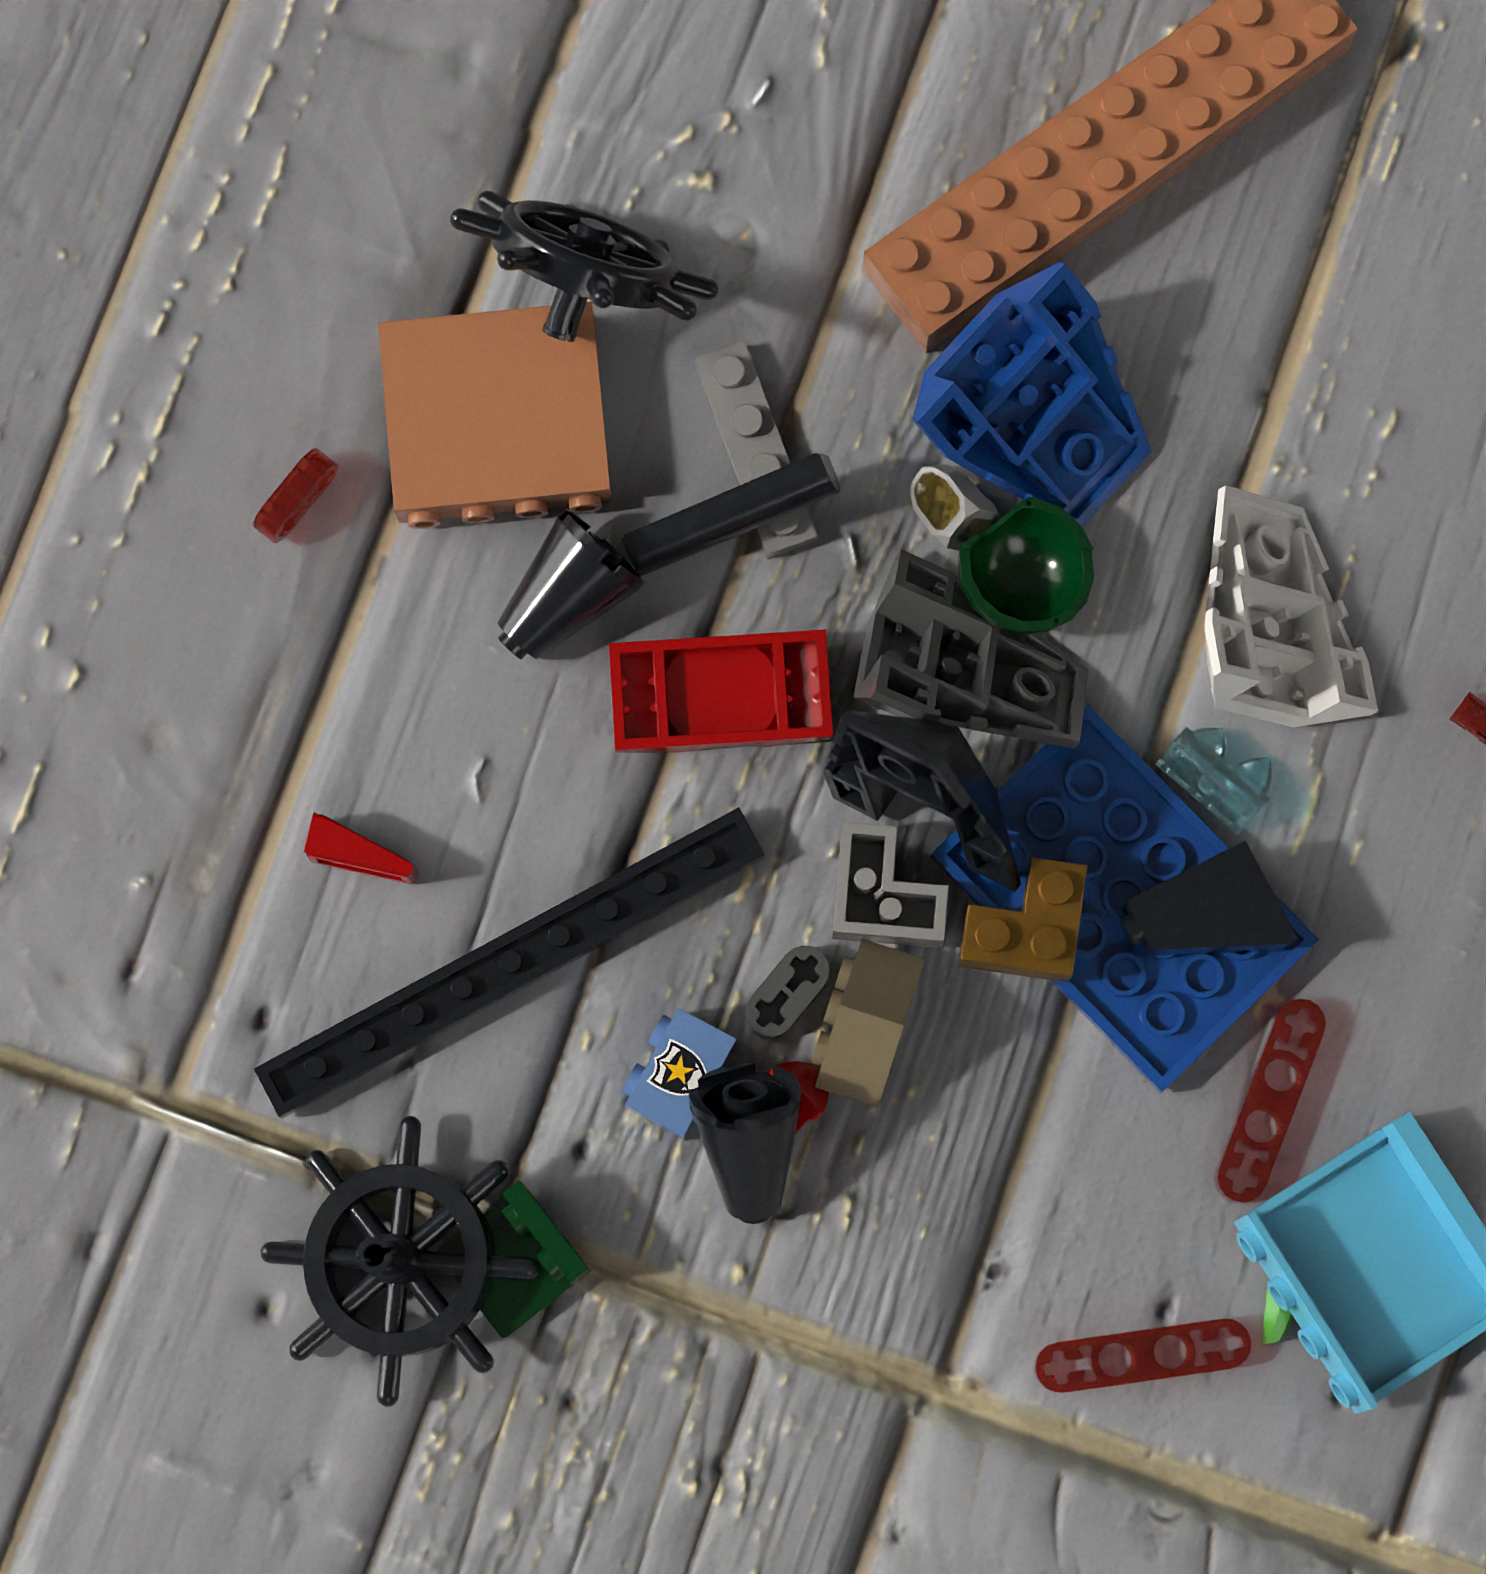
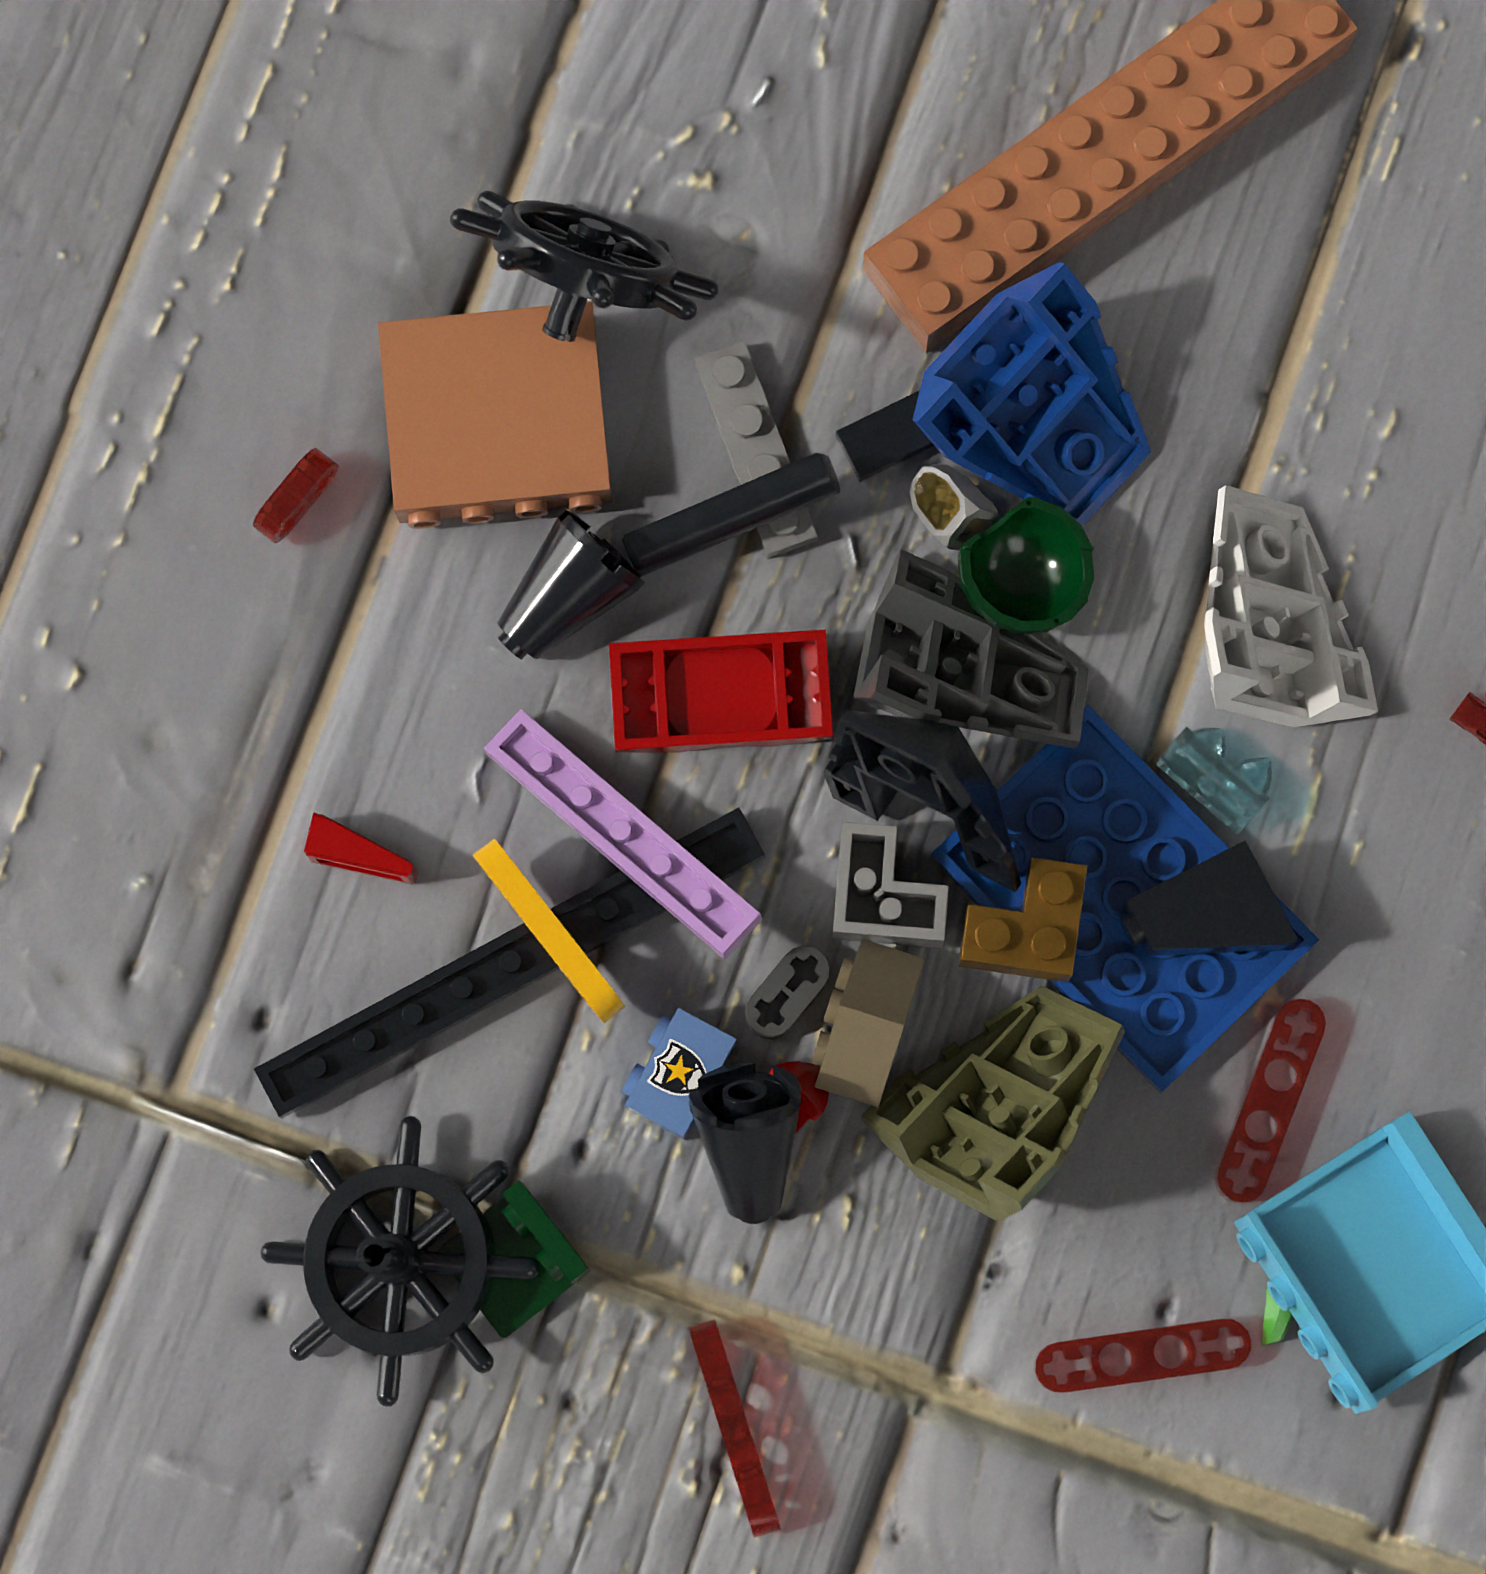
none -> yellow beam [472,838,625,1024]
none -> lavender plate [484,709,762,960]
none -> clear red beam [688,1319,781,1538]
none -> black tile [836,390,934,482]
none -> olive wedge [860,986,1125,1222]

